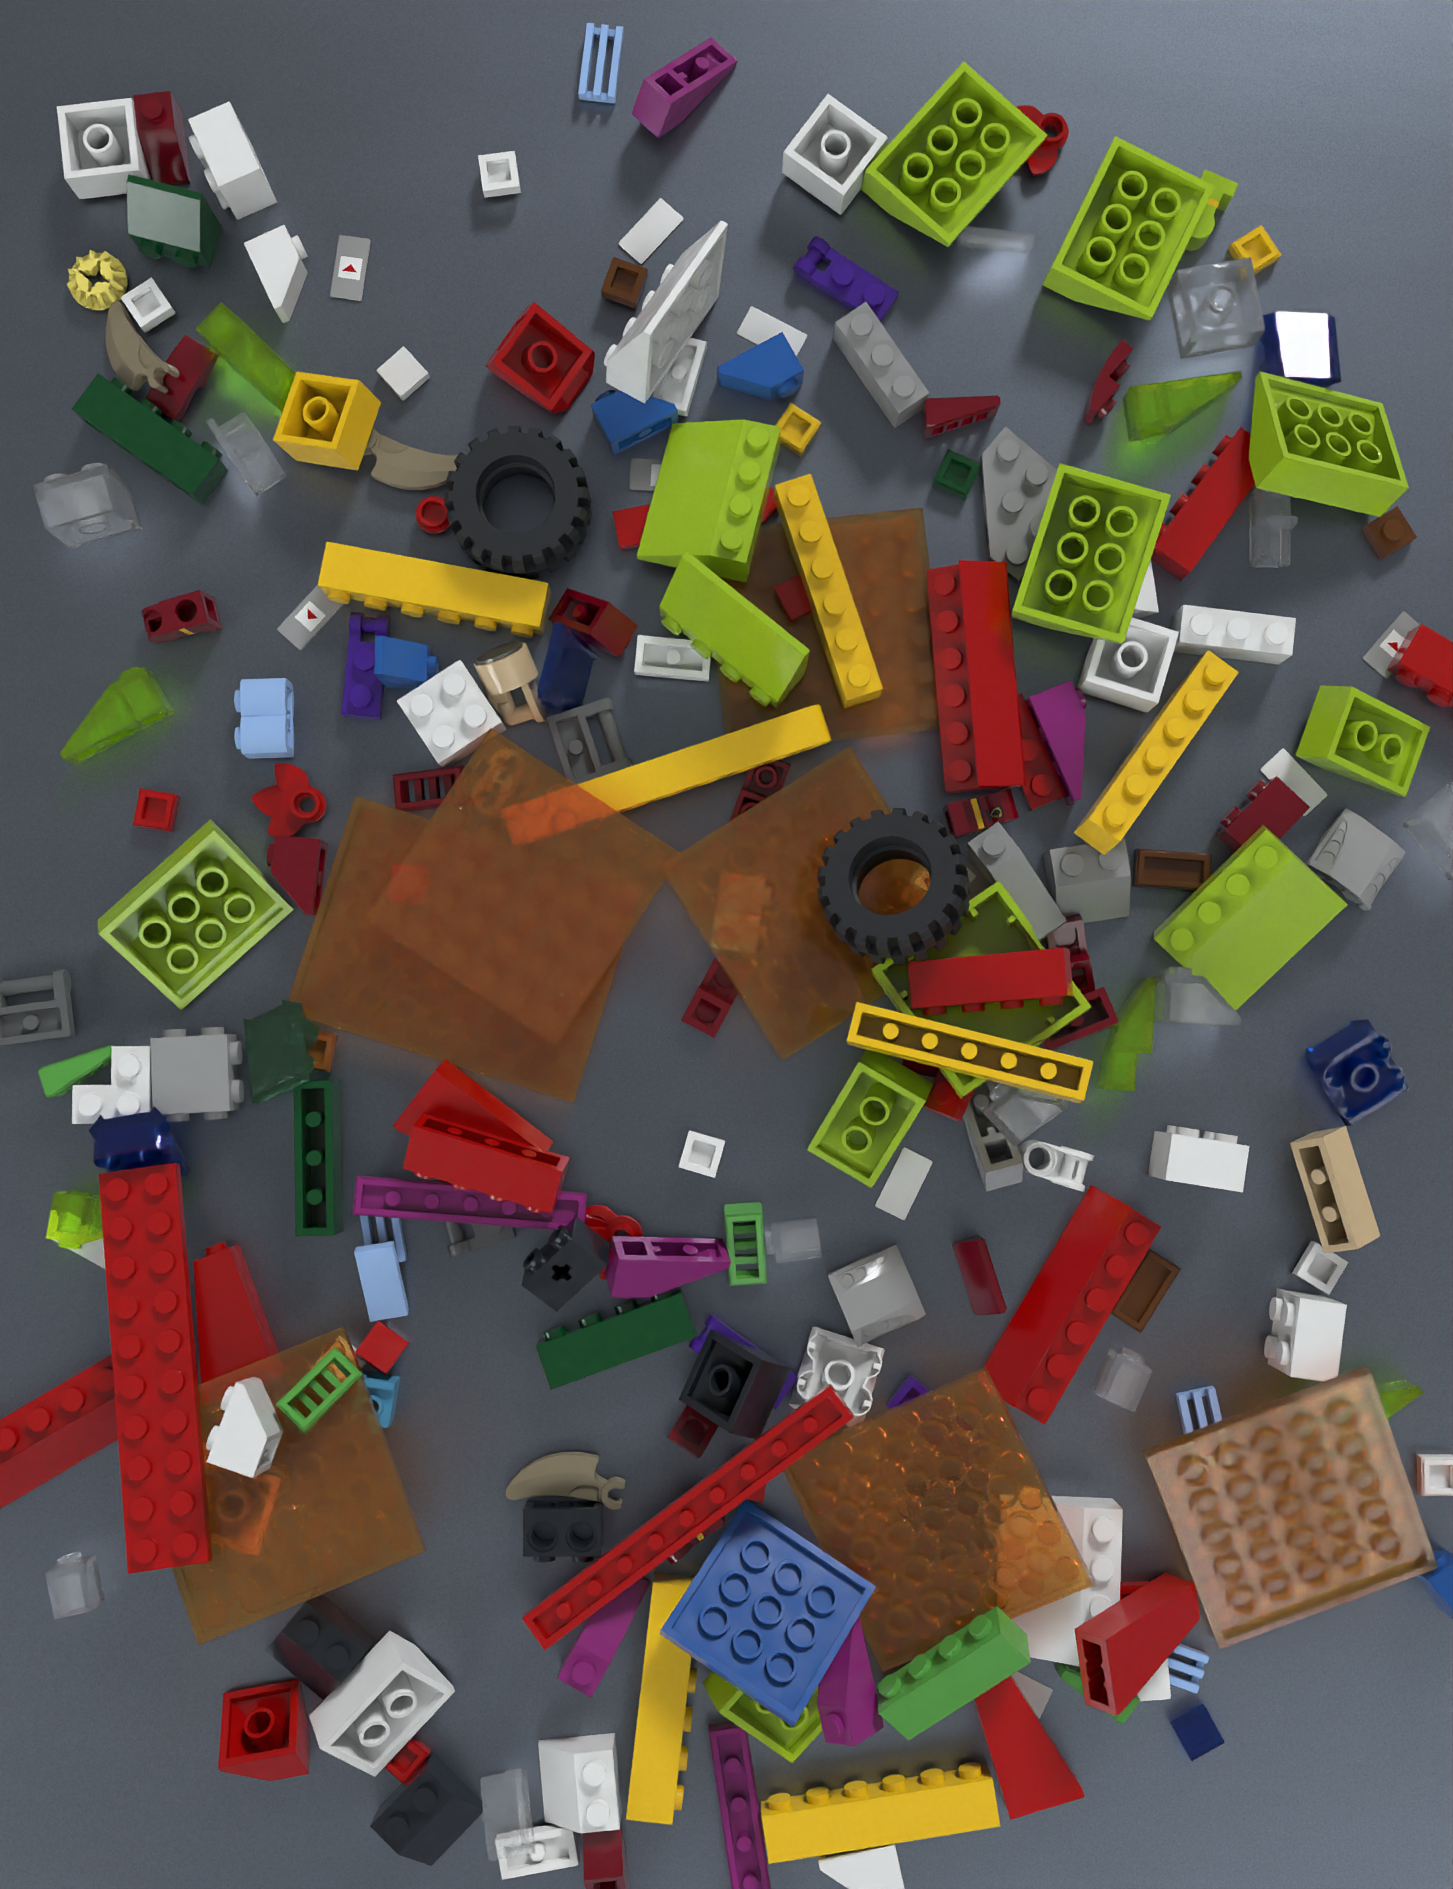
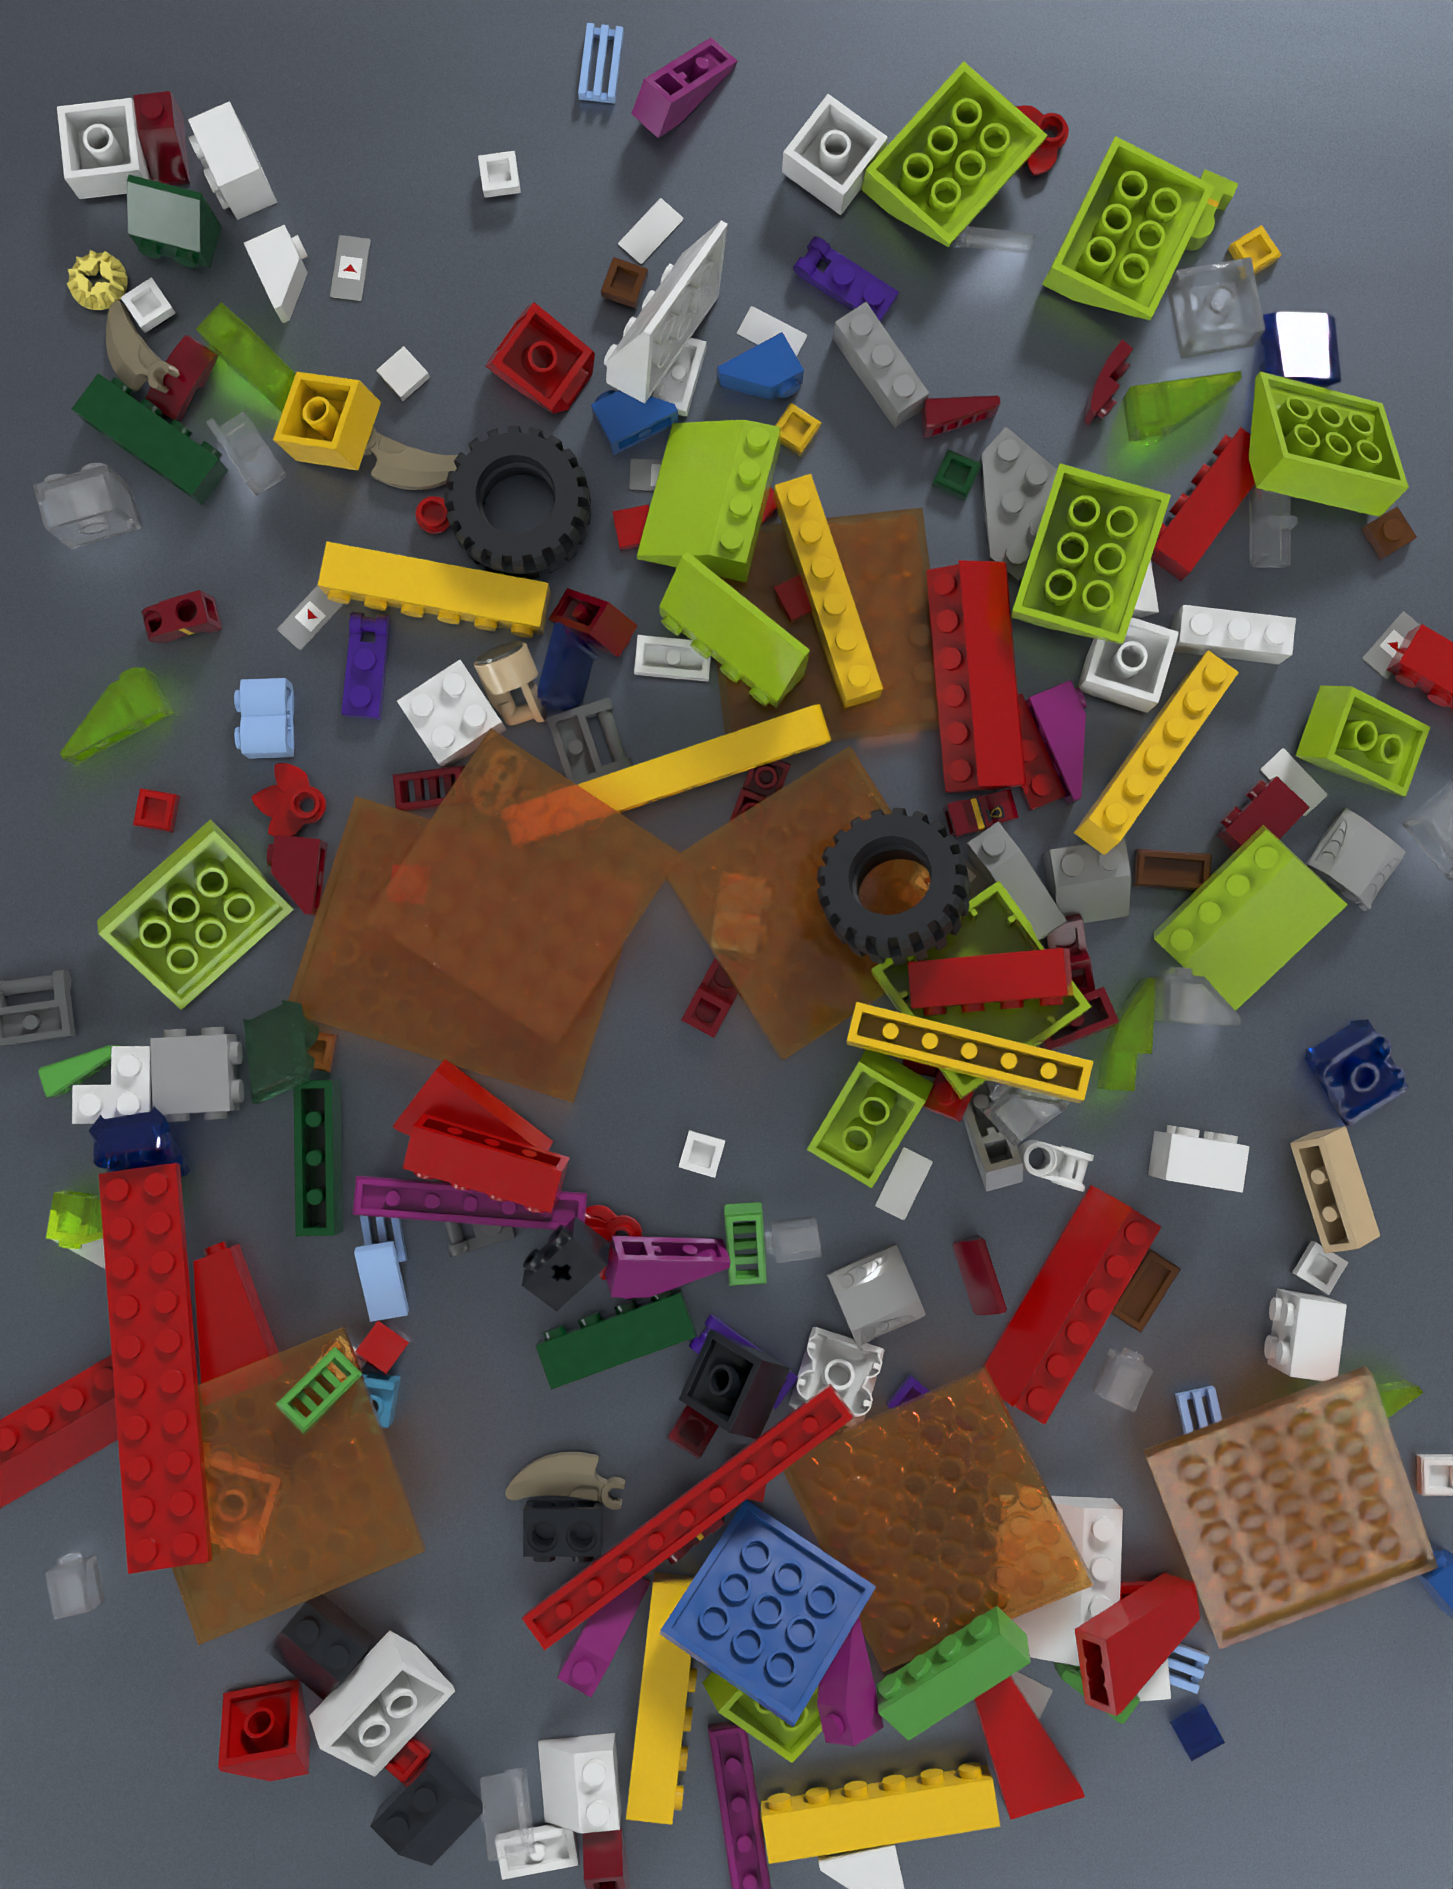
white slope [206,1377,284,1478] -> none
blue slope [374,636,439,689] -> none

